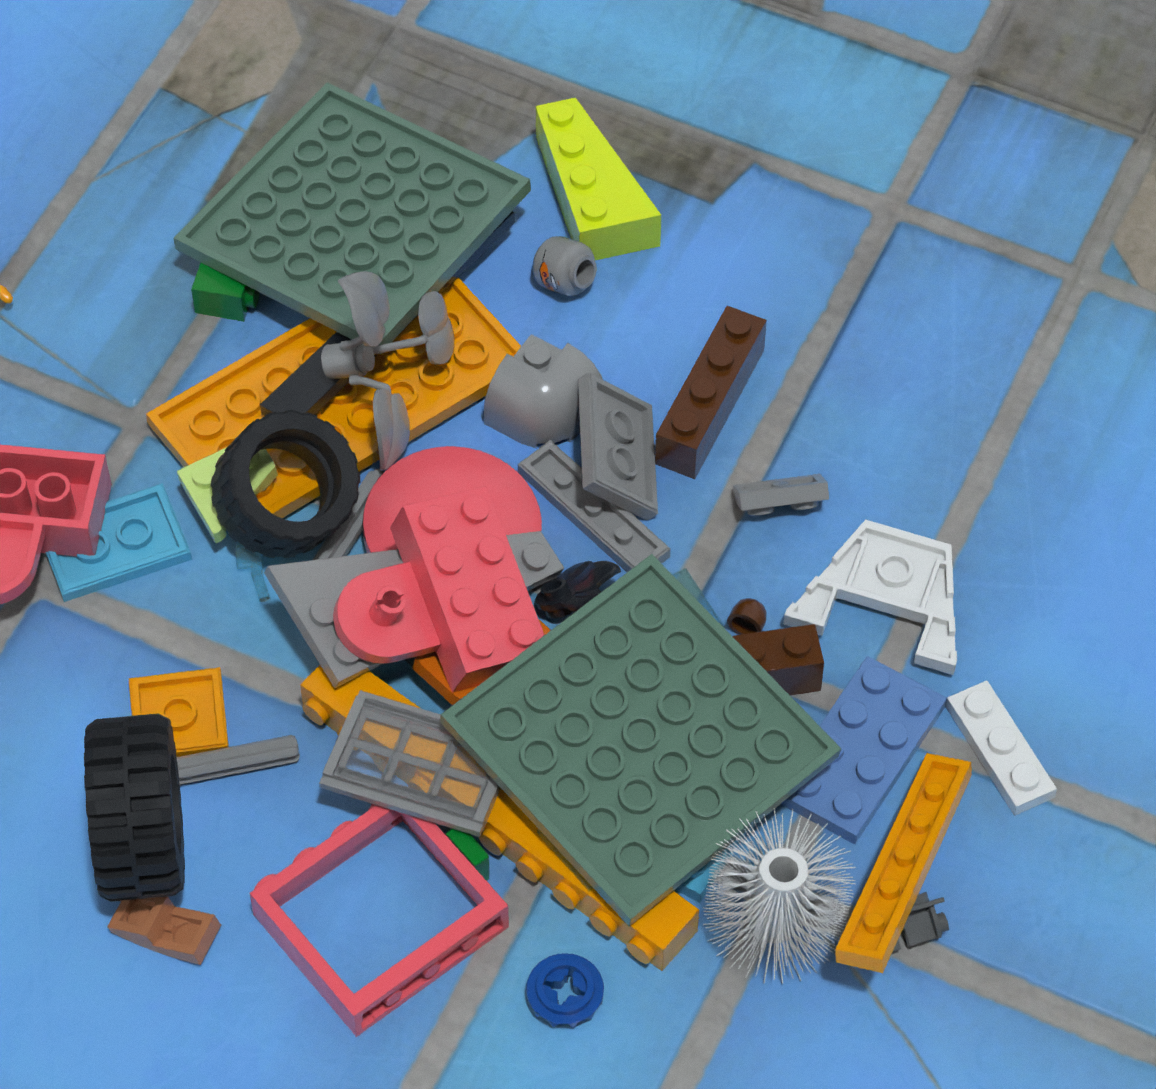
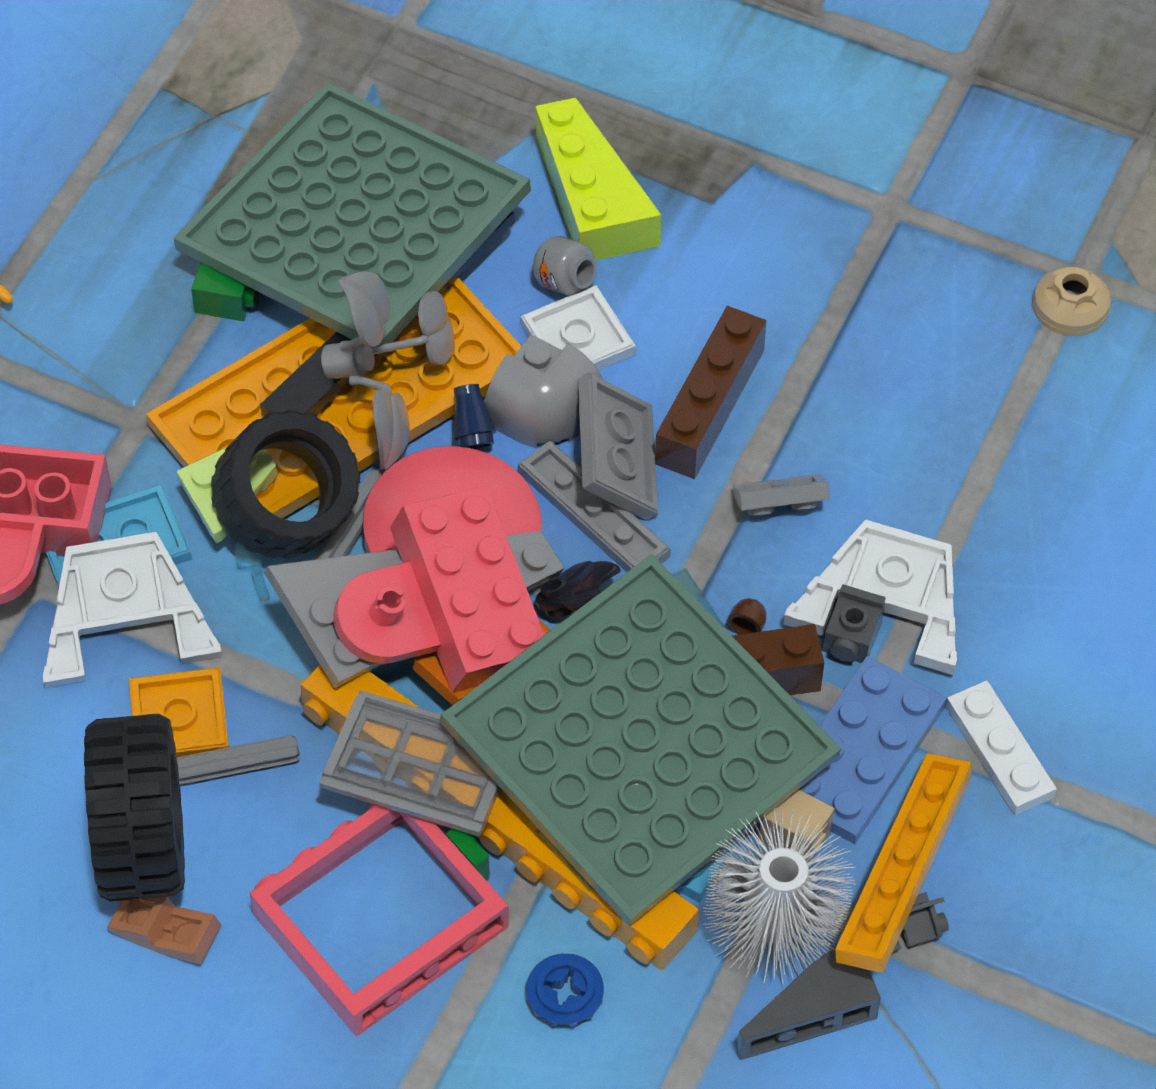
none -> white wing [43,532,222,688]
none -> dark blue cone [453,384,497,449]
none -> white tile [520,285,636,370]
none -> dark grey slope [737,950,881,1060]
none -> tan brick [759,789,835,863]
none -> dark grey brick [823,584,886,663]
none -> tan piece [1032,266,1111,336]

